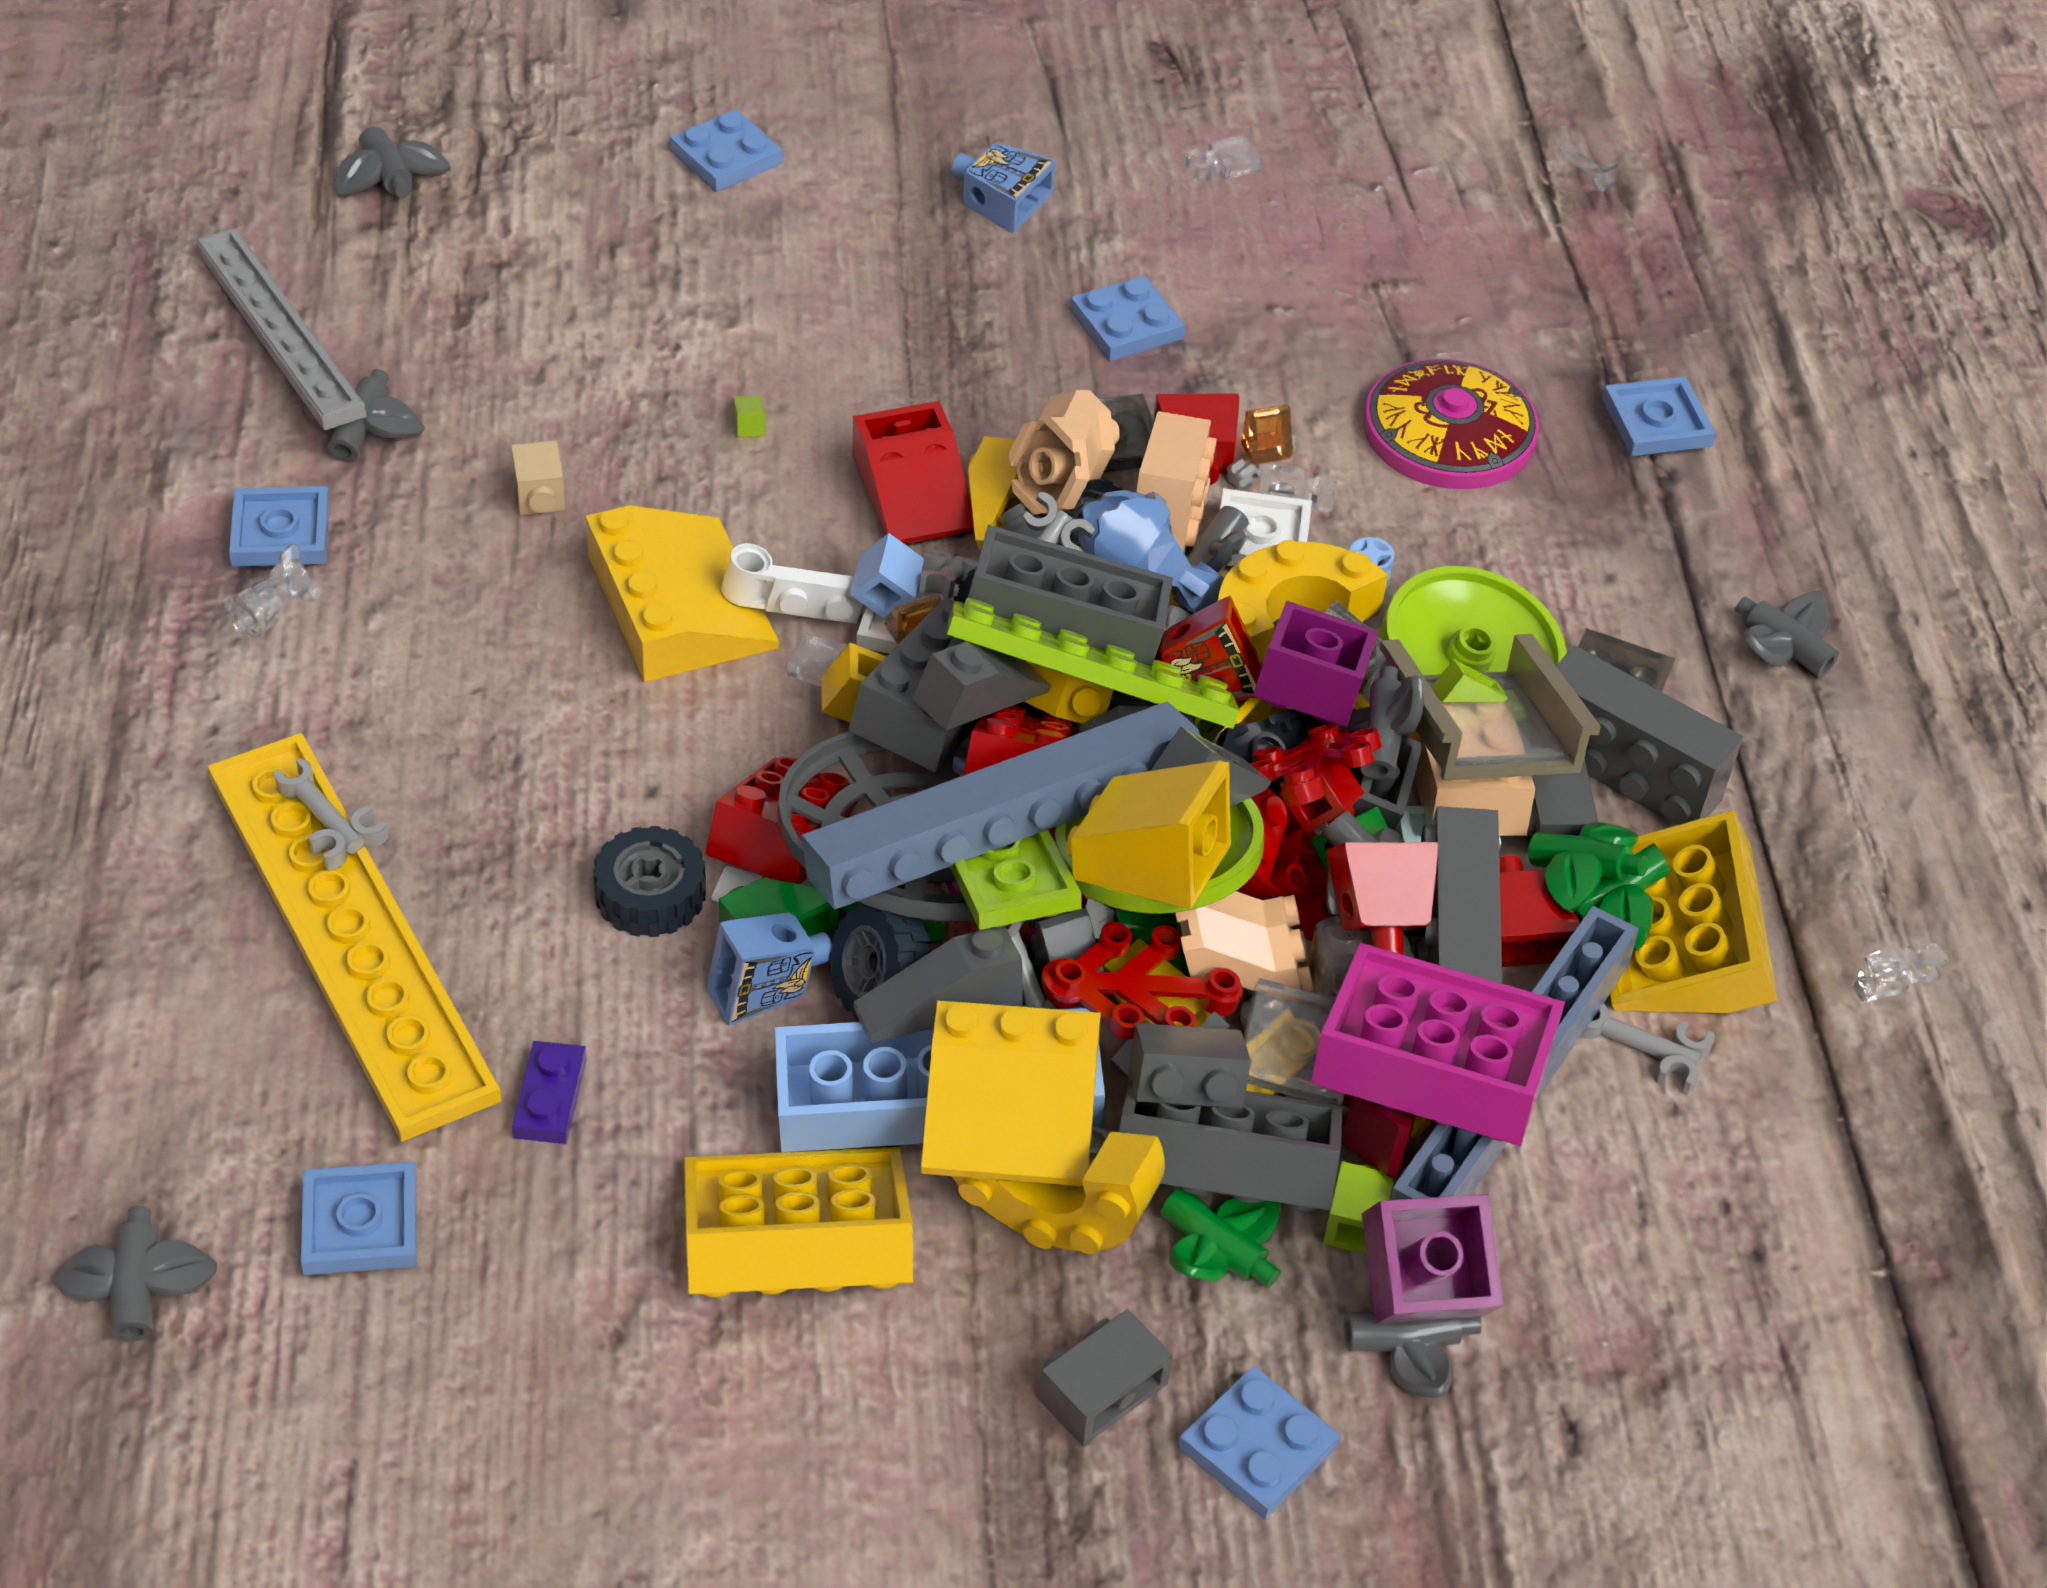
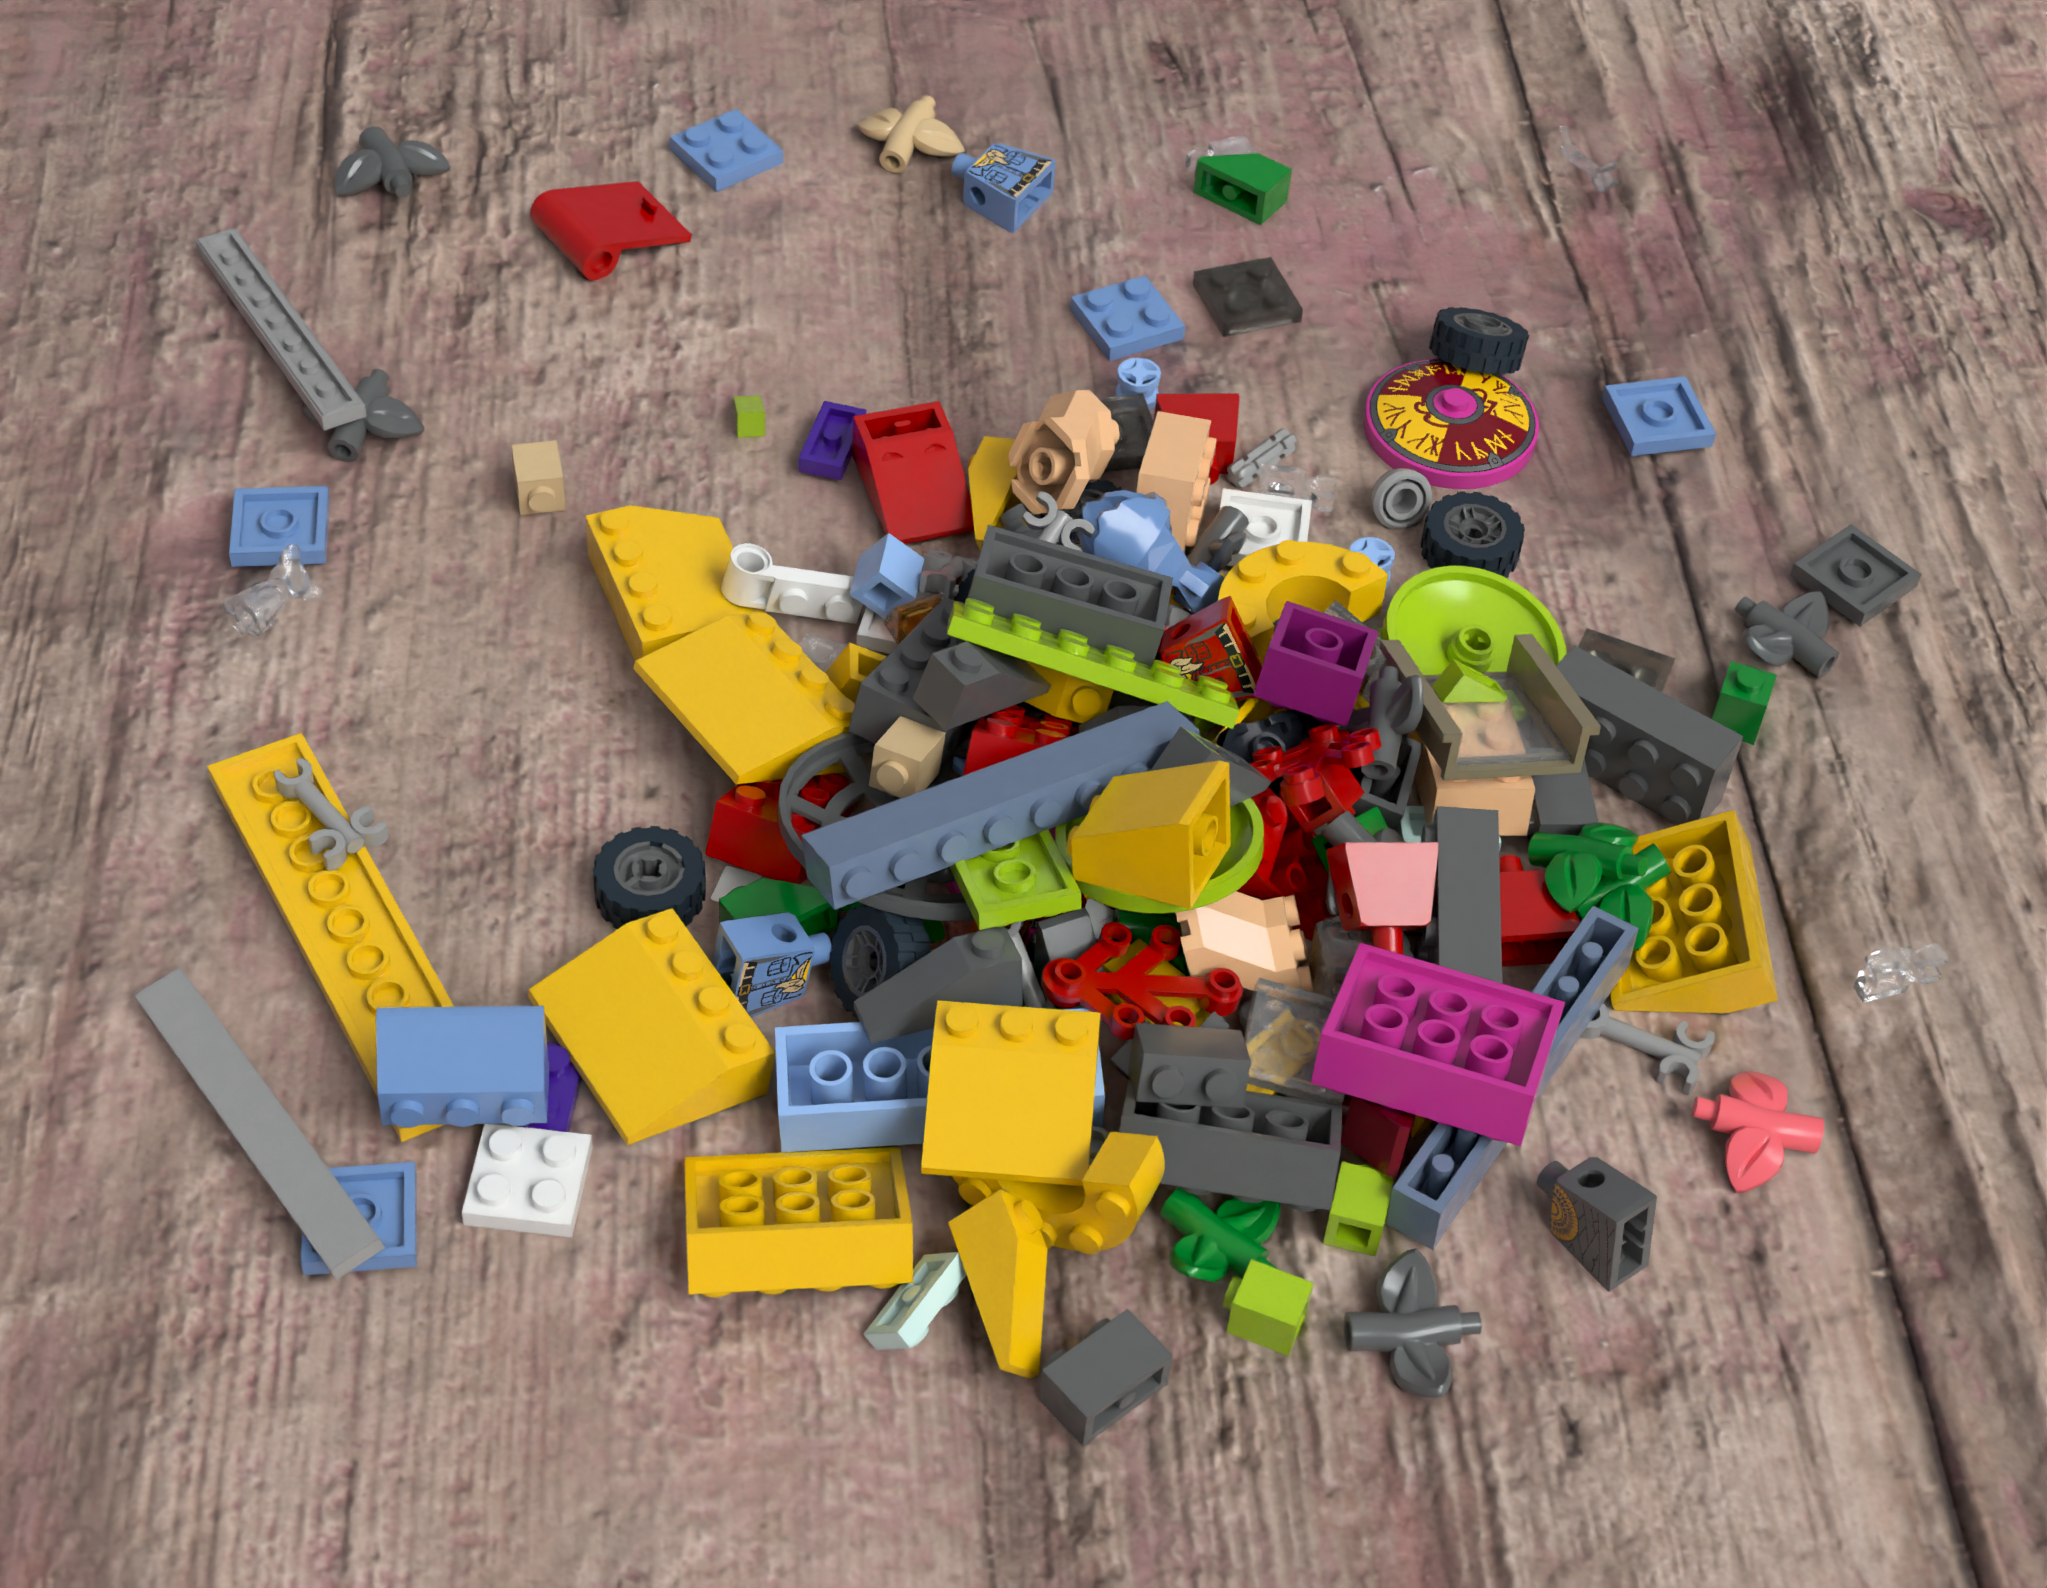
dark grey plant [54,1206,217,1341] -> none
medium blue plate [1178,1365,1341,1520] -> none
clear orange slope [1241,404,1293,465] -> none
magenta brick [1362,1194,1504,1324] -> none
none -> light grey tile [134,967,385,1280]
none -> medium blue slope [376,1006,549,1128]
none -> white plate [462,1124,593,1237]
none -> yellow slope [528,908,776,1145]
none -> red door [530,181,692,281]
none -> yellow slope [633,611,855,784]
none -> dark purple plate [798,401,866,480]
none -> tan plant [857,95,965,173]
none -> light aqua plate [864,1252,966,1350]
none -> tan brick [869,716,946,798]
none -> yellow slope [948,1190,1047,1379]
none -> light blue wheel [1115,357,1161,413]
none -> clear smoke plate [1192,257,1303,337]
none -> green slope [1193,153,1292,225]
none -> lime brick [1222,1259,1314,1356]
none -> light grey brick [1371,468,1432,529]
none -> black wheel [1420,491,1525,578]
none -> black wheel [1429,307,1529,375]
none -> dark grey torso [1537,1157,1657,1292]
none -> coral plant [1692,1071,1824,1193]
none -> green slope [1712,661,1777,745]
none -> dark grey plate [1790,524,1921,627]

